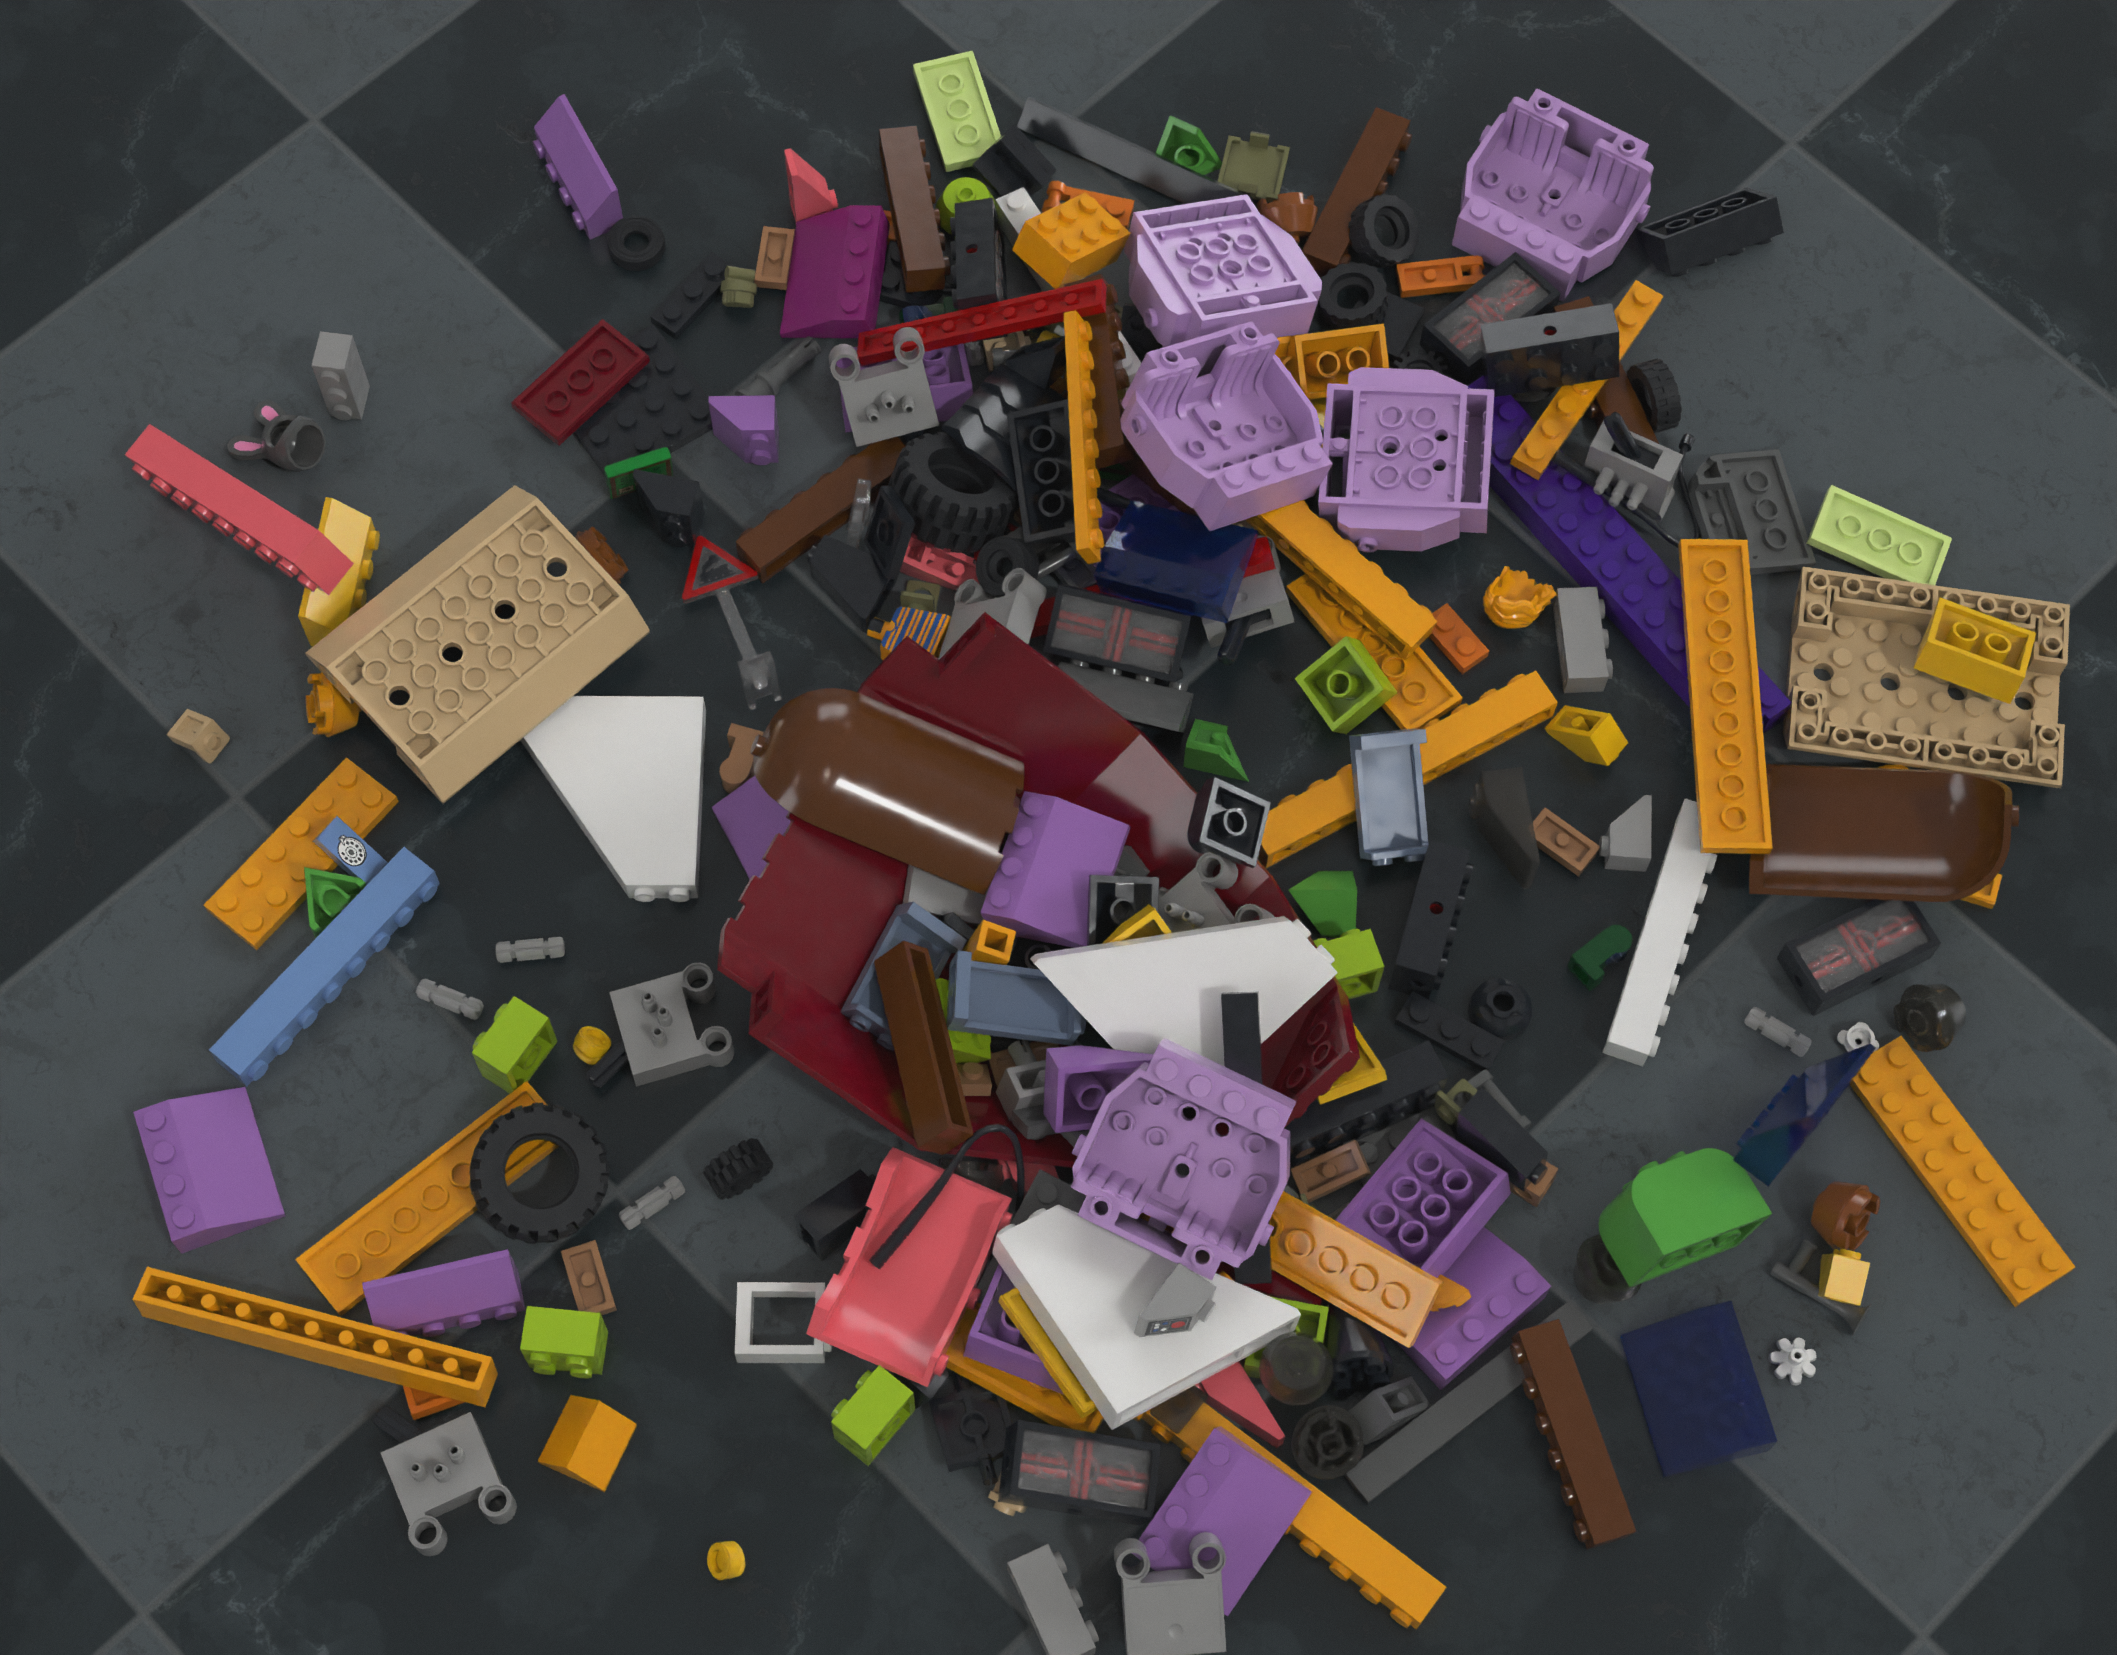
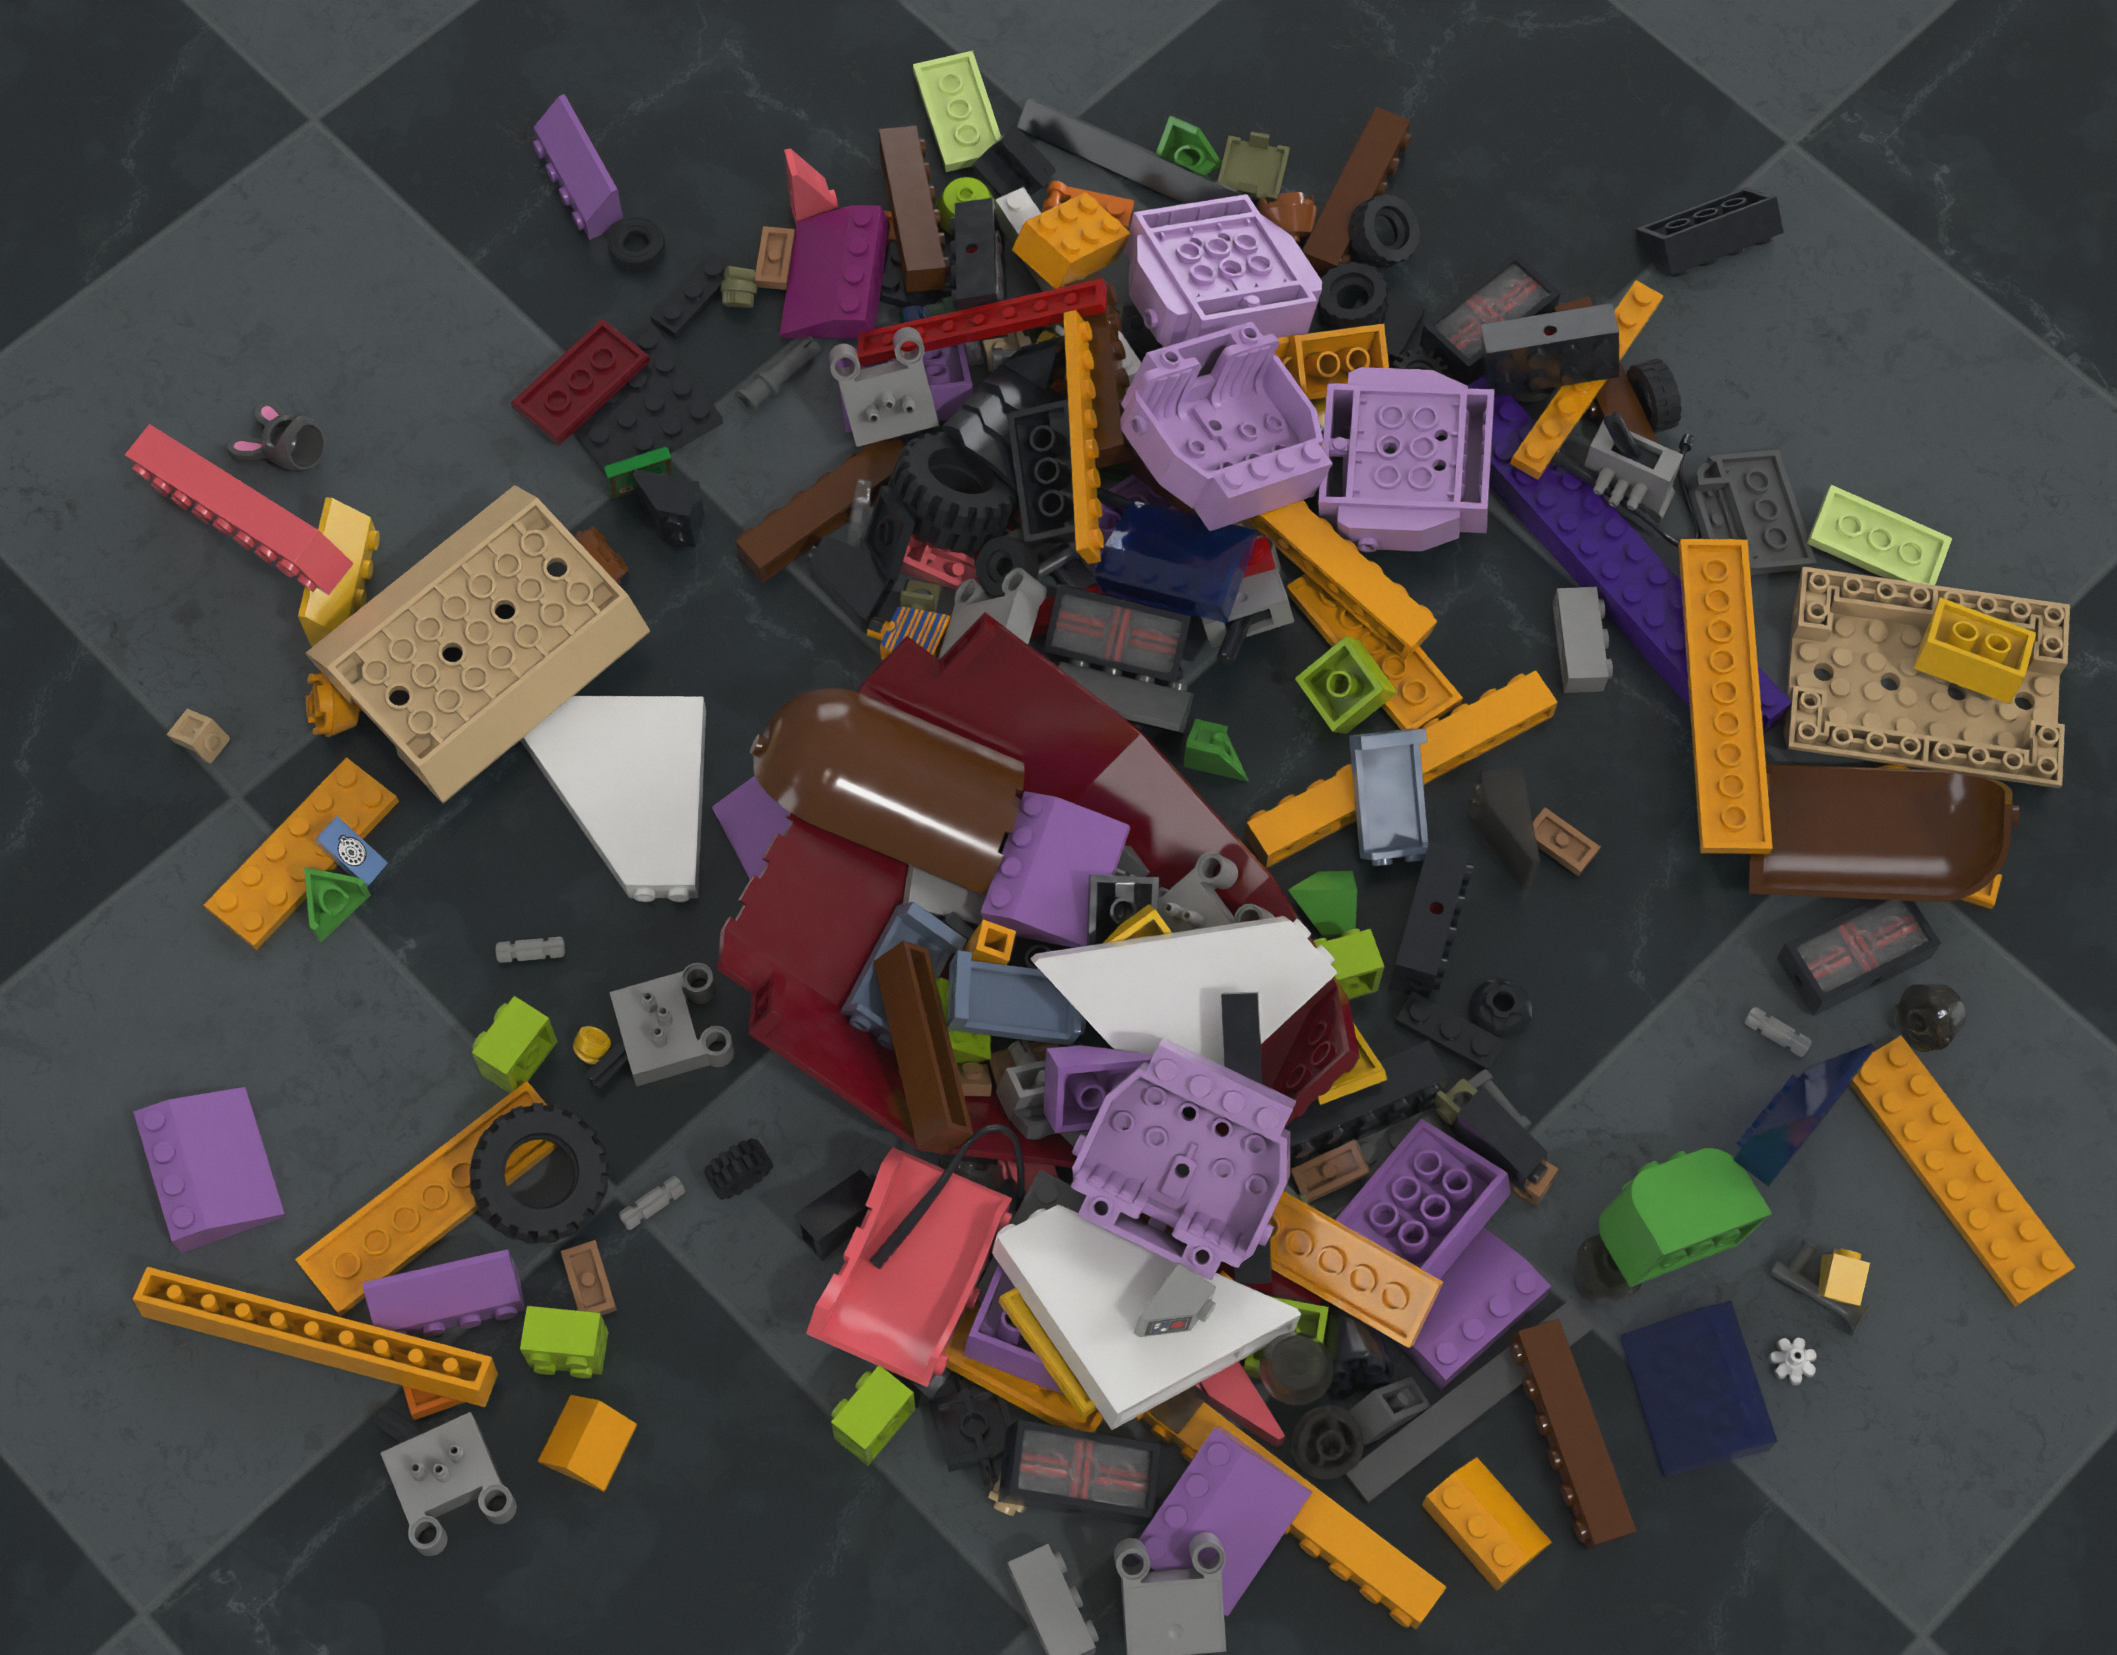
medium blue brick [209,847,440,1087] -> none
light grey brick [311,331,370,420] -> none
light grey axle [416,979,484,1020] -> none
clear piece [682,536,782,710] -> none
yellow tile [707,1541,745,1580] -> none
medium lavender slope [708,395,779,465] -> none
medium nougat leg [719,723,764,794] -> none
white window [735,1282,832,1363] -> none
black slope [1187,777,1271,868] -> none
orange plate [1395,255,1485,298] -> none
orange plate [1429,603,1489,674] -> none
light orange tile [1430,1274,1471,1311] -> none
lavender piece [1452,89,1654,301] -> none
light orange hair [1483,566,1557,629] -> none
yellow slope [1544,705,1628,766] -> none
dark green leg [1567,925,1633,991] -> none
light grey slope [1599,795,1652,872] -> none
white brick [1602,799,1717,1067] -> none
dark orange cone [1811,1181,1880,1251] -> none
white plate [1837,1022,1879,1062] -> none
none -> light orange slope [1422,1457,1552,1591]

